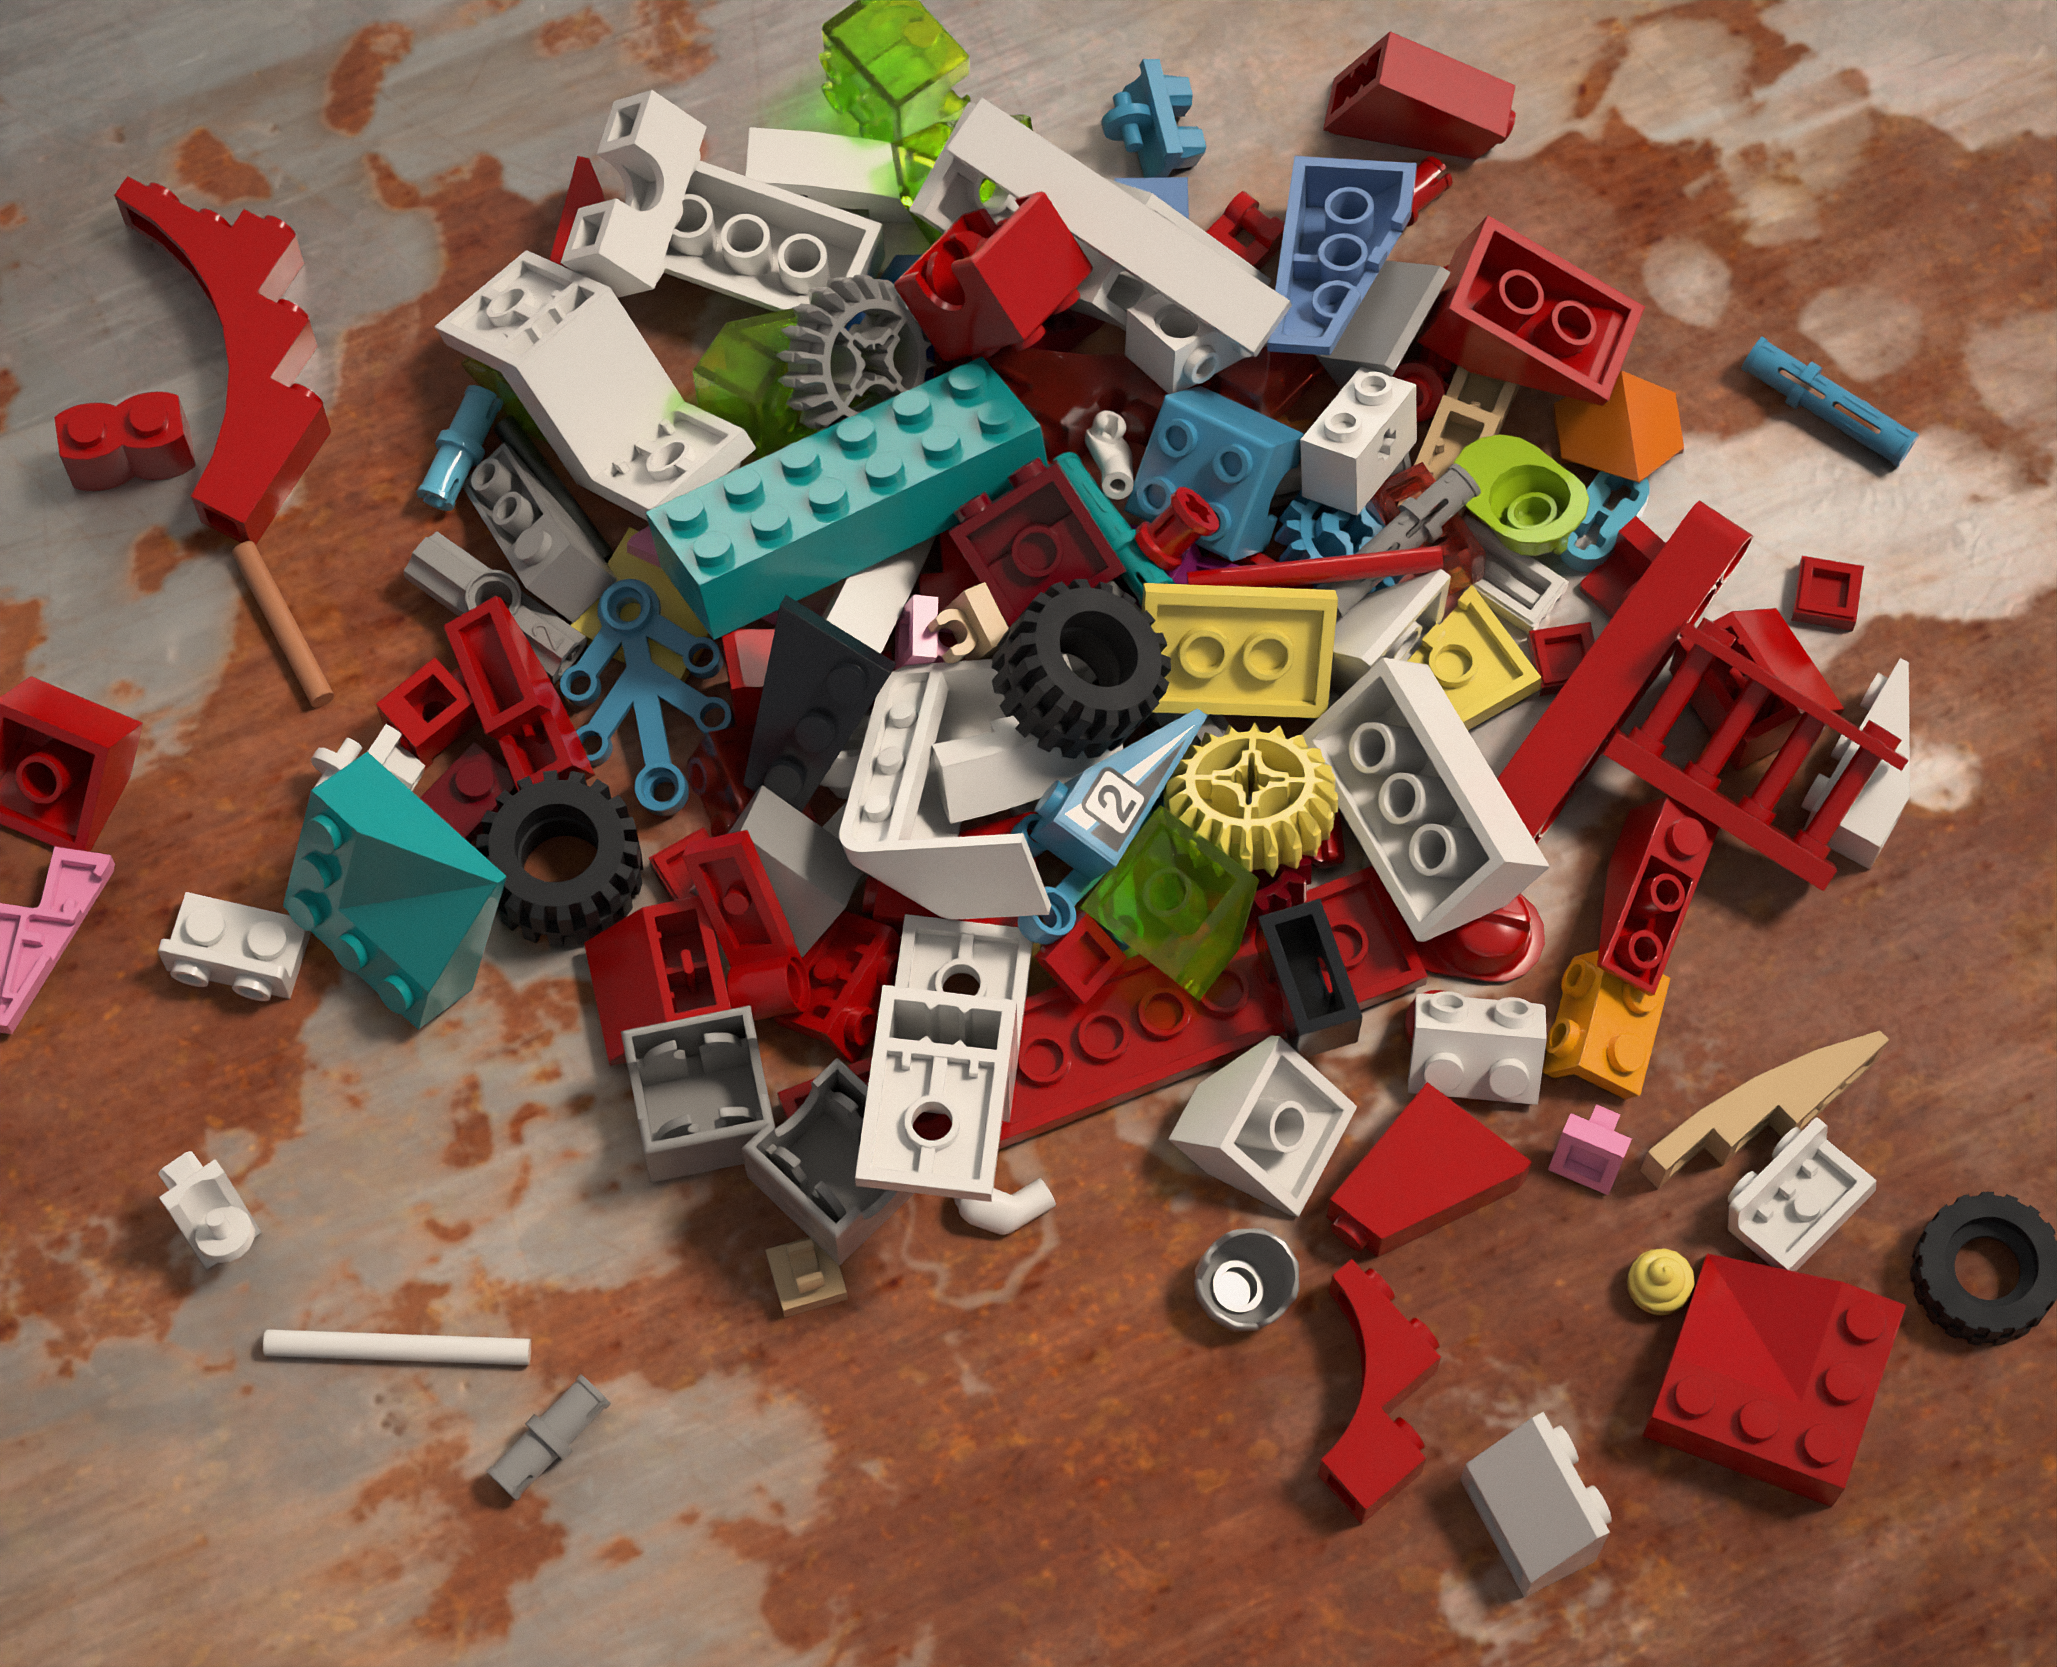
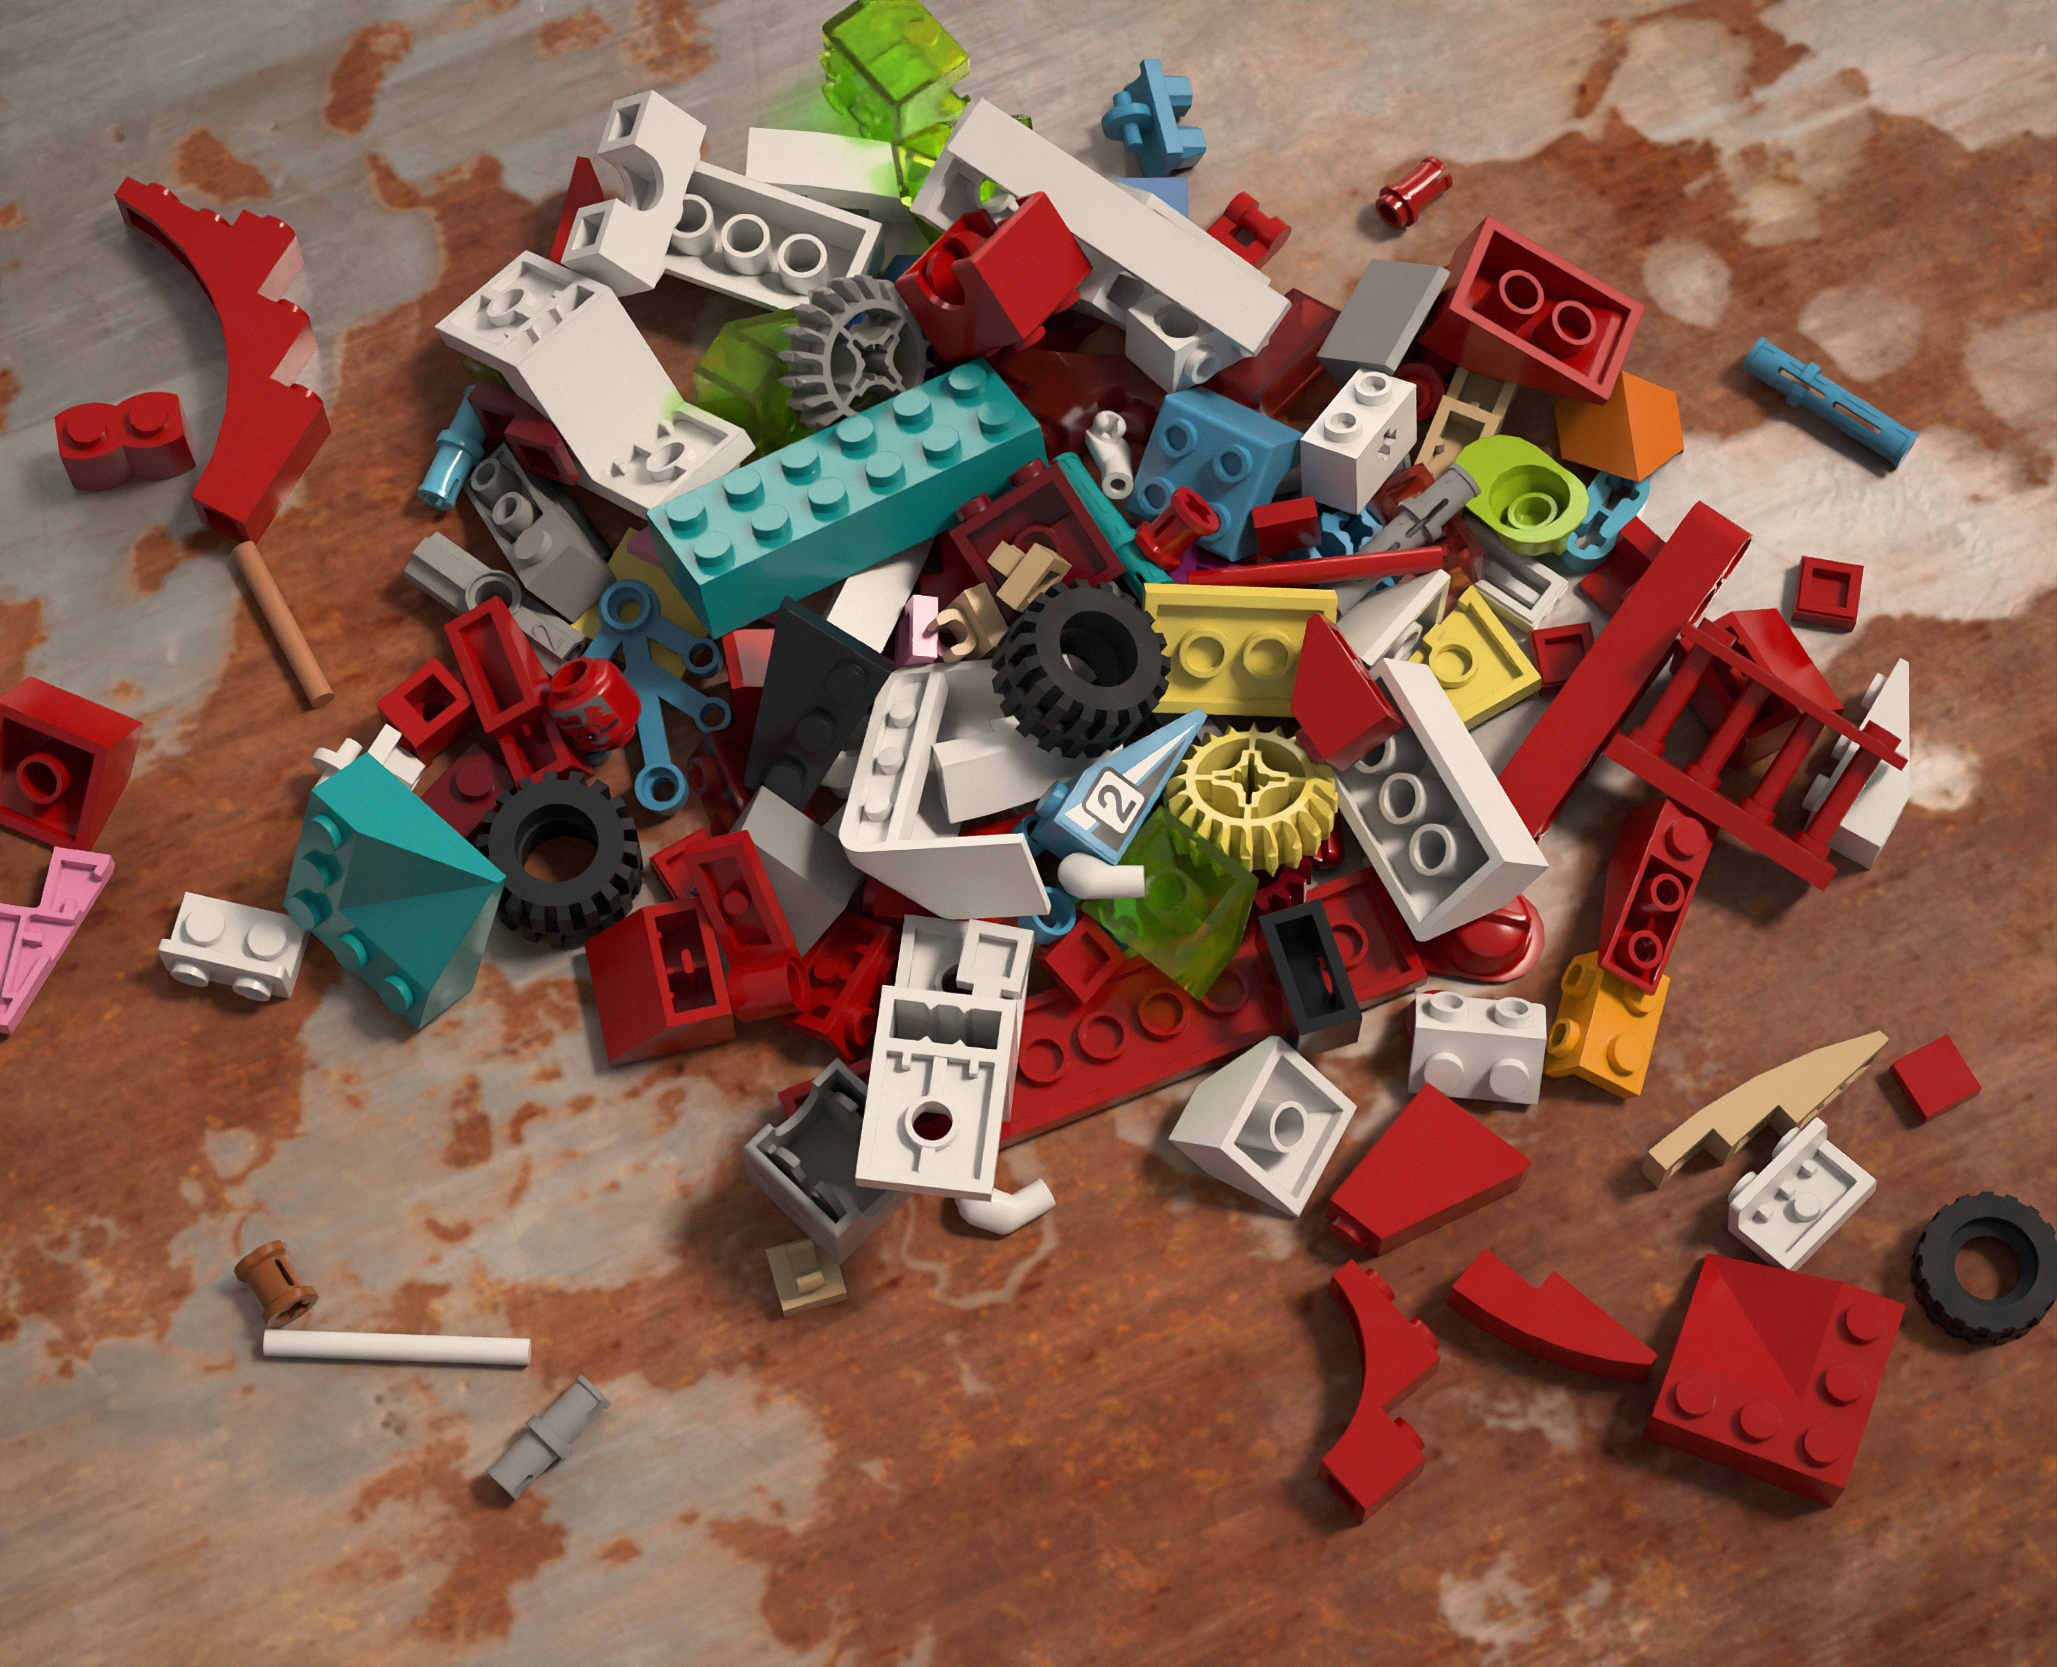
white hips [158,1151,262,1270] -> none
light grey piece [621,1005,775,1183] -> none
light grey hair [1194,1228,1299,1332] -> none
medium blue wedge [1267,156,1417,355] -> none
red slope [1323,31,1516,160] -> none
white slope [1460,1412,1612,1598] -> none
bright pink tile [1548,1104,1632,1195] -> none
light yellow plate [1627,1248,1695,1315] -> none
none -> dark orange bush [233,1240,319,1329]
none -> dark red slope [467,380,581,486]
none -> red head [547,657,642,752]
none -> white plate [956,919,1035,1000]
none -> tan tile [987,540,1072,612]
none -> white arm [1057,851,1145,899]
none -> red tile [1251,496,1323,557]
none -> red slope [1290,612,1405,771]
none -> red slope [1447,1248,1658,1382]
none -> red tile [1889,1034,1982,1124]

